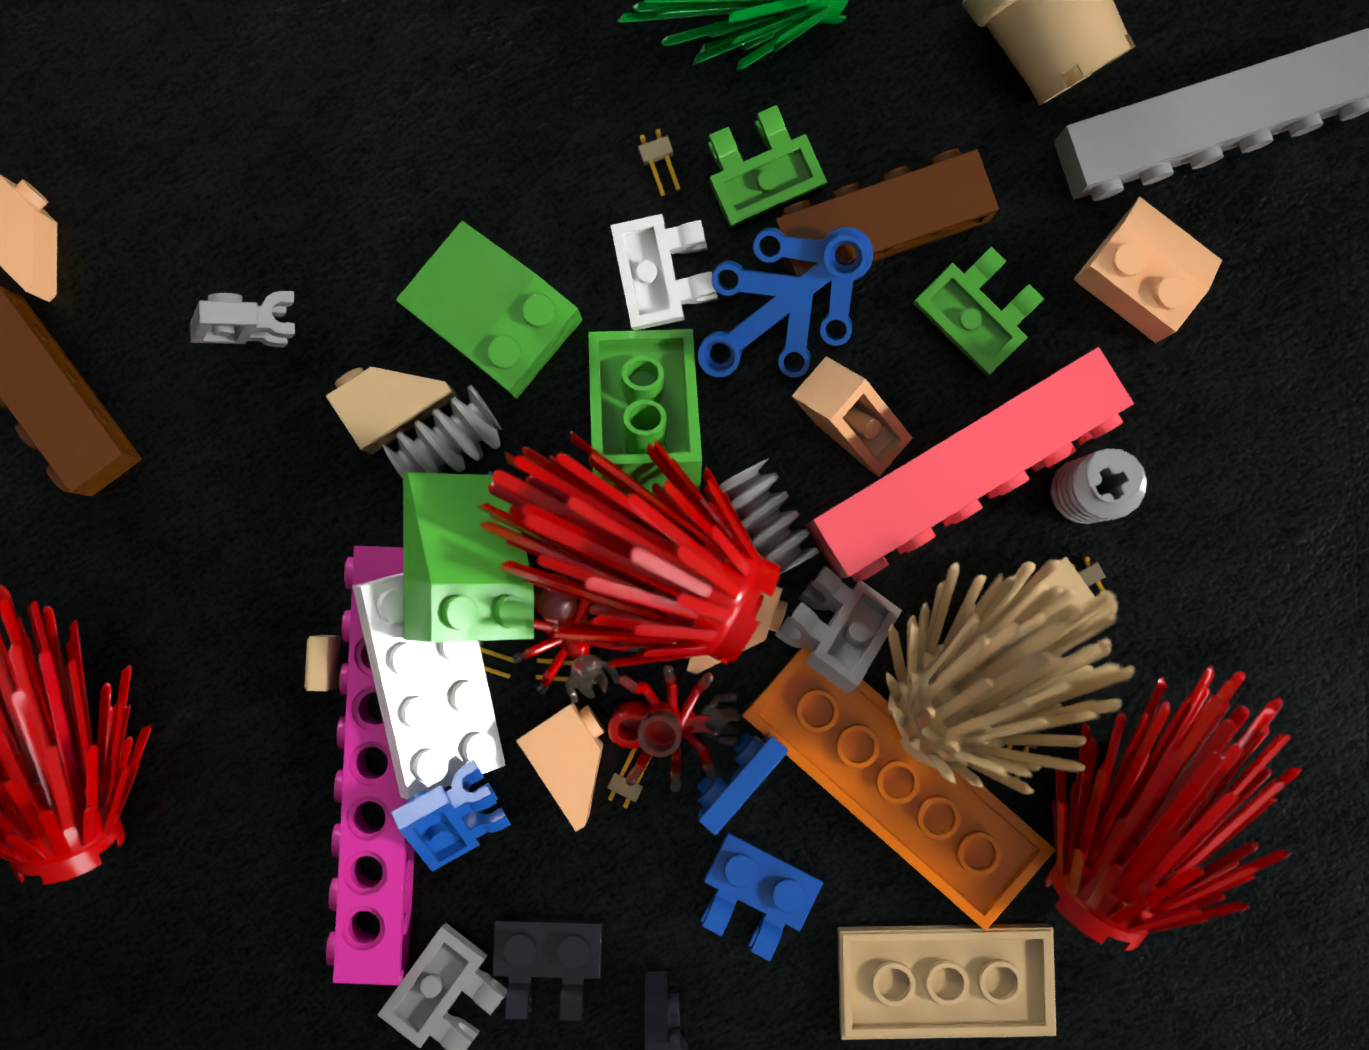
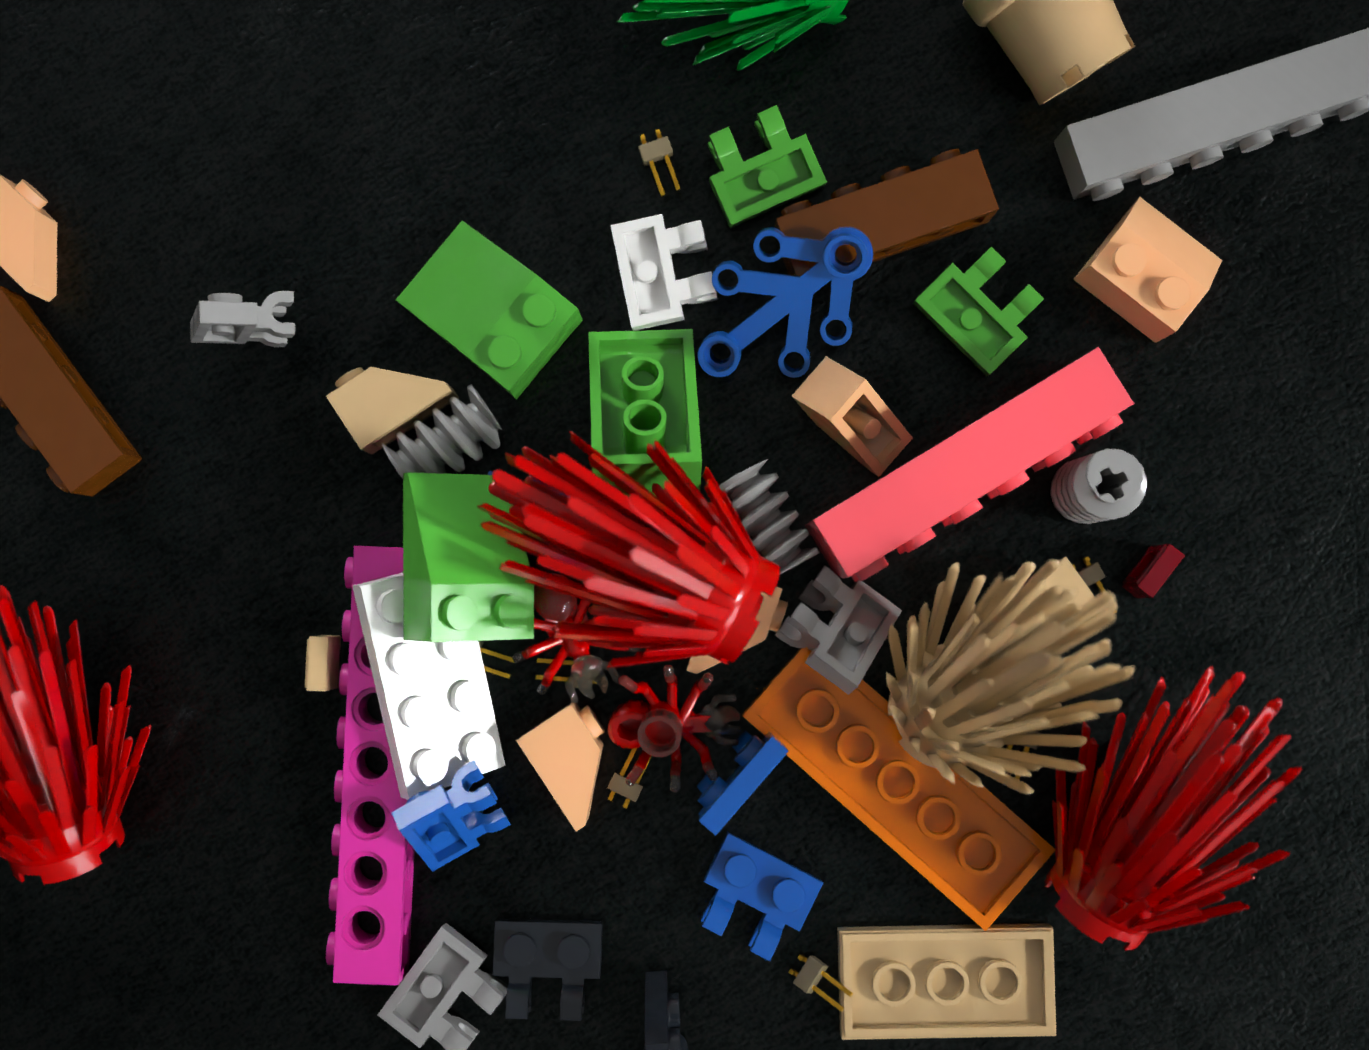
none -> piece [788,955,853,1012]
none -> dark red tile [1122,544,1185,598]

